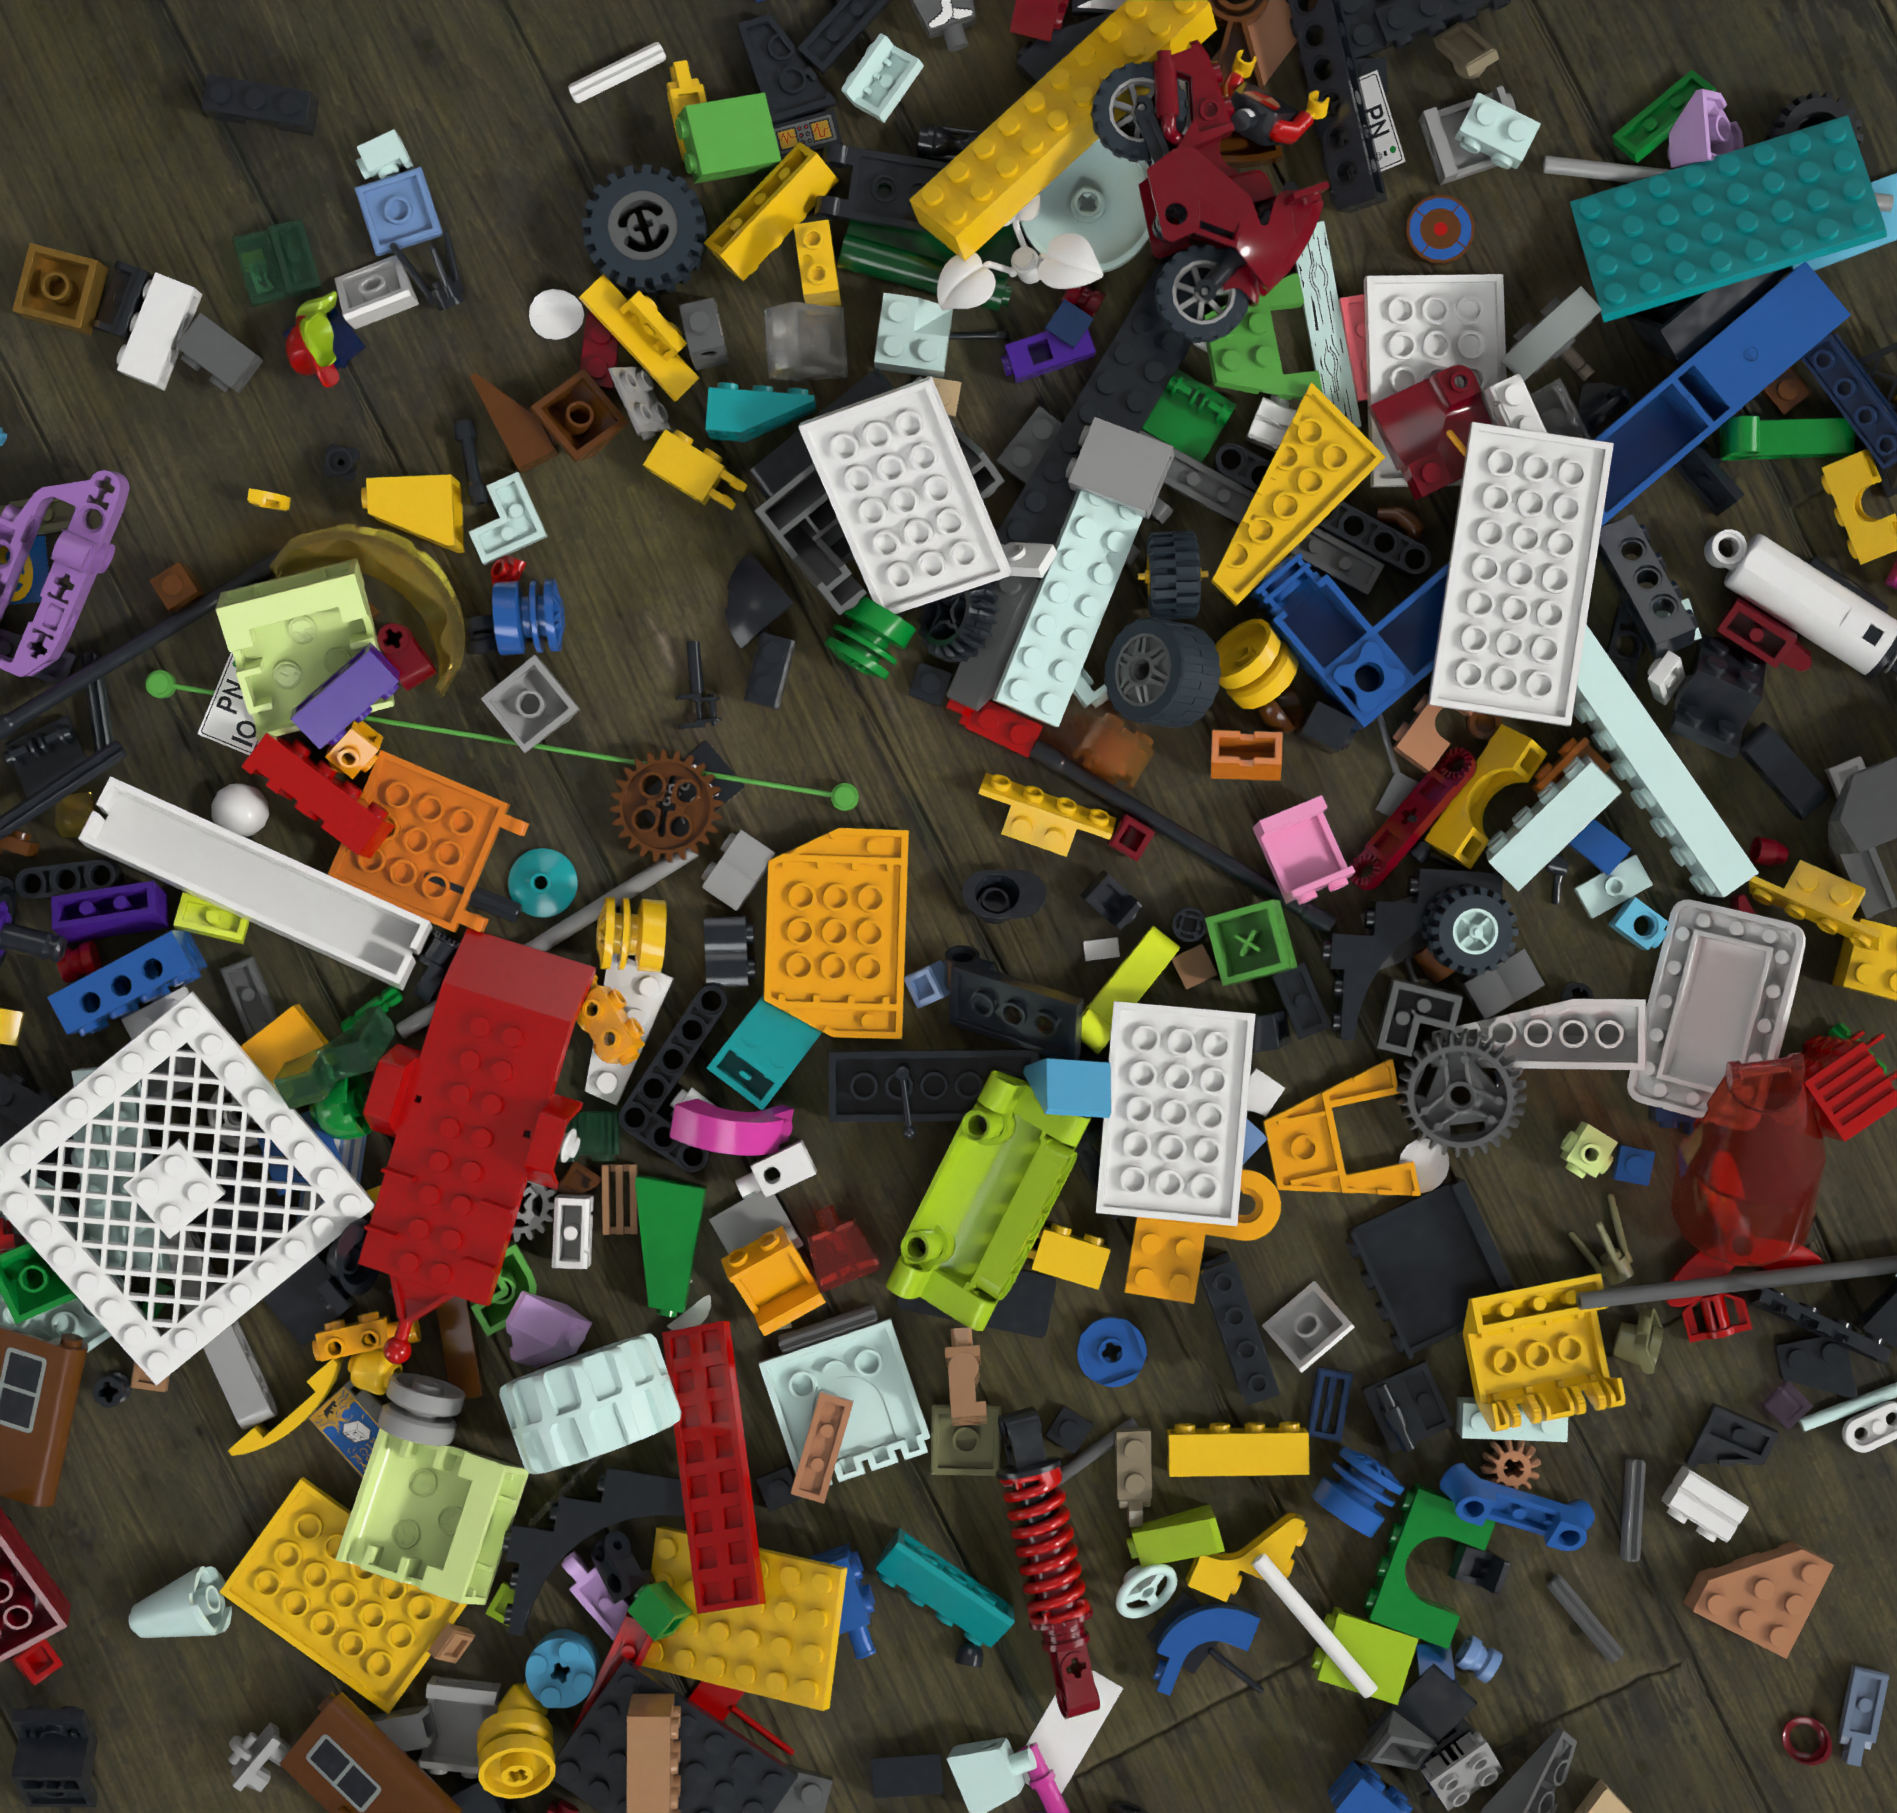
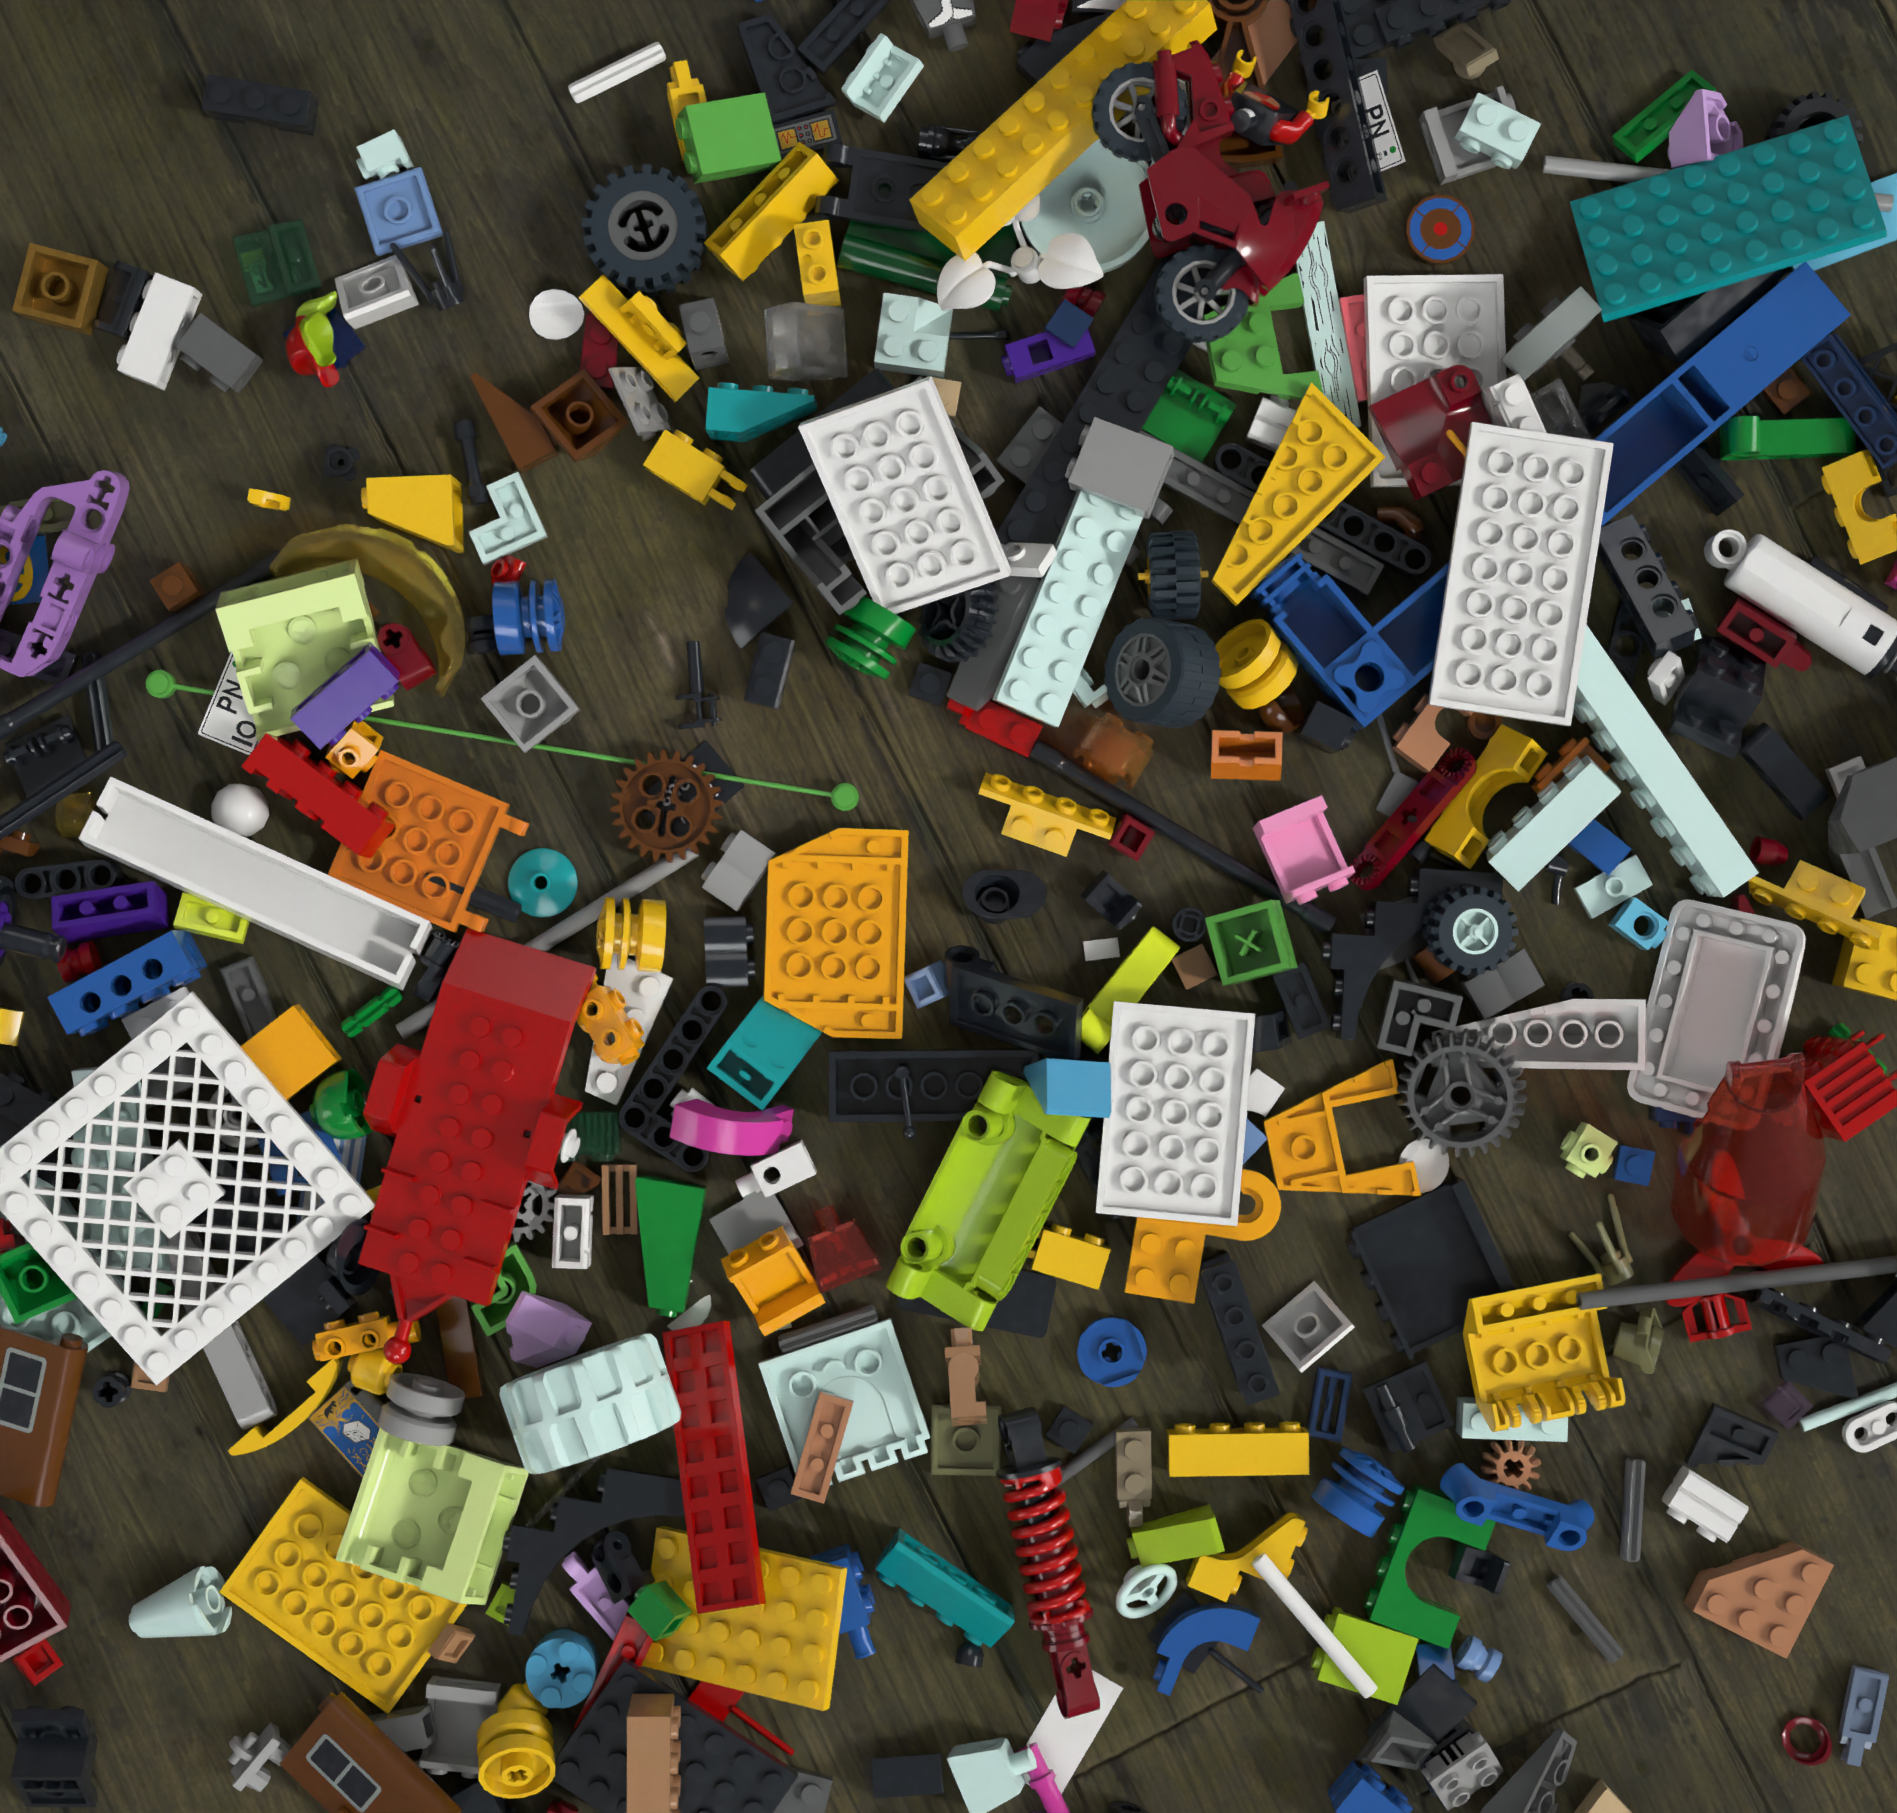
clear green arch [273,1005,395,1110] -> none

